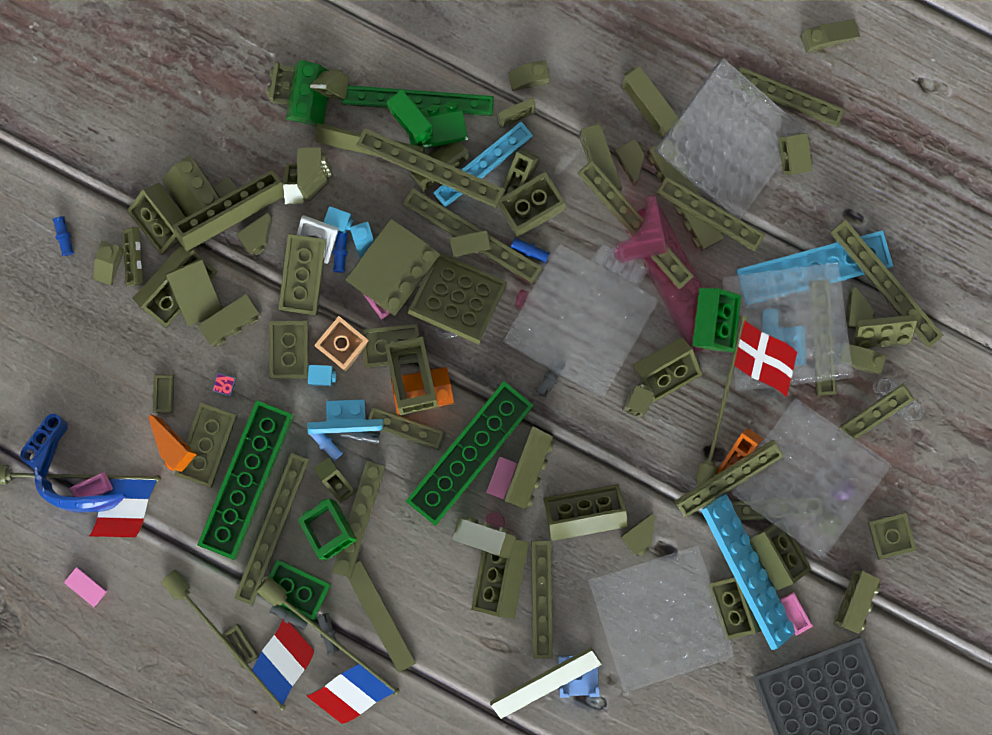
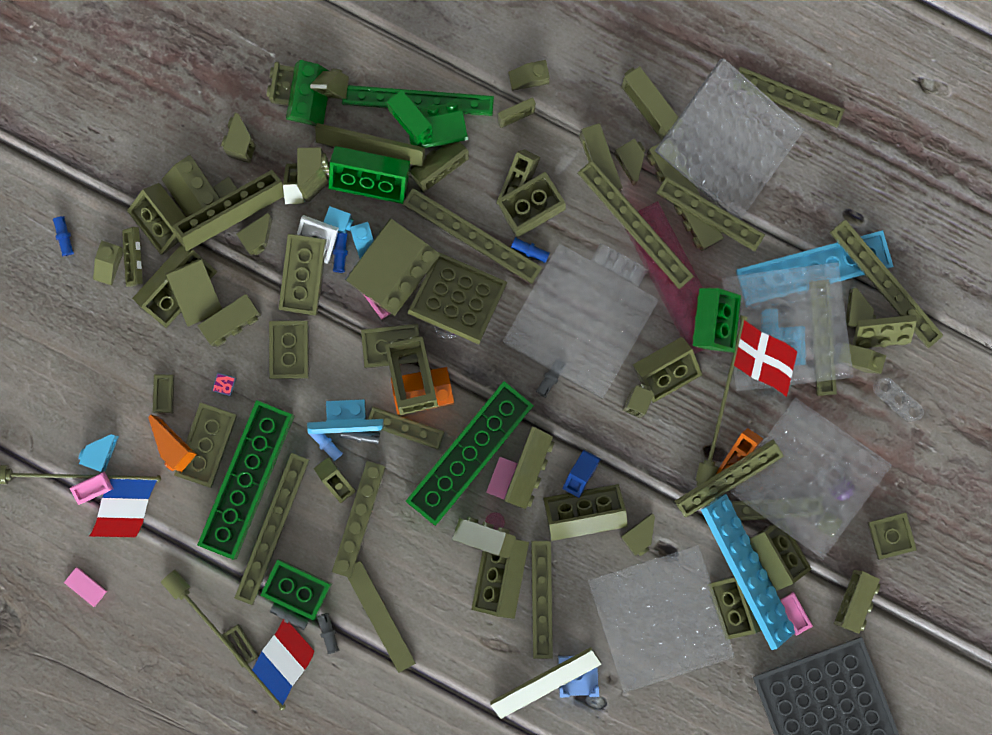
blue piece [20,414,126,512] -> none
flag [256,576,400,724] -> none
green window [297,498,357,561] -> none
medium azure brick [308,365,337,387] -> none
light nougat slope [314,316,369,372] -> none
olive plate [356,128,505,208] -> none
medium azure plate [433,122,533,208] -> none
olive tile [449,230,491,258] -> none
clear pink tile [515,289,529,310] -> none
clear pink arch [613,195,667,263] -> none
olive brick [778,133,813,175] -> none
olive slope [800,19,860,54] -> none
olive tile [839,383,915,443] -> none
none -> medium azure slope [79,434,119,472]
none -> olive slope [222,113,256,163]
none -> green brick [329,146,410,204]
none -> blue slope [562,450,601,498]

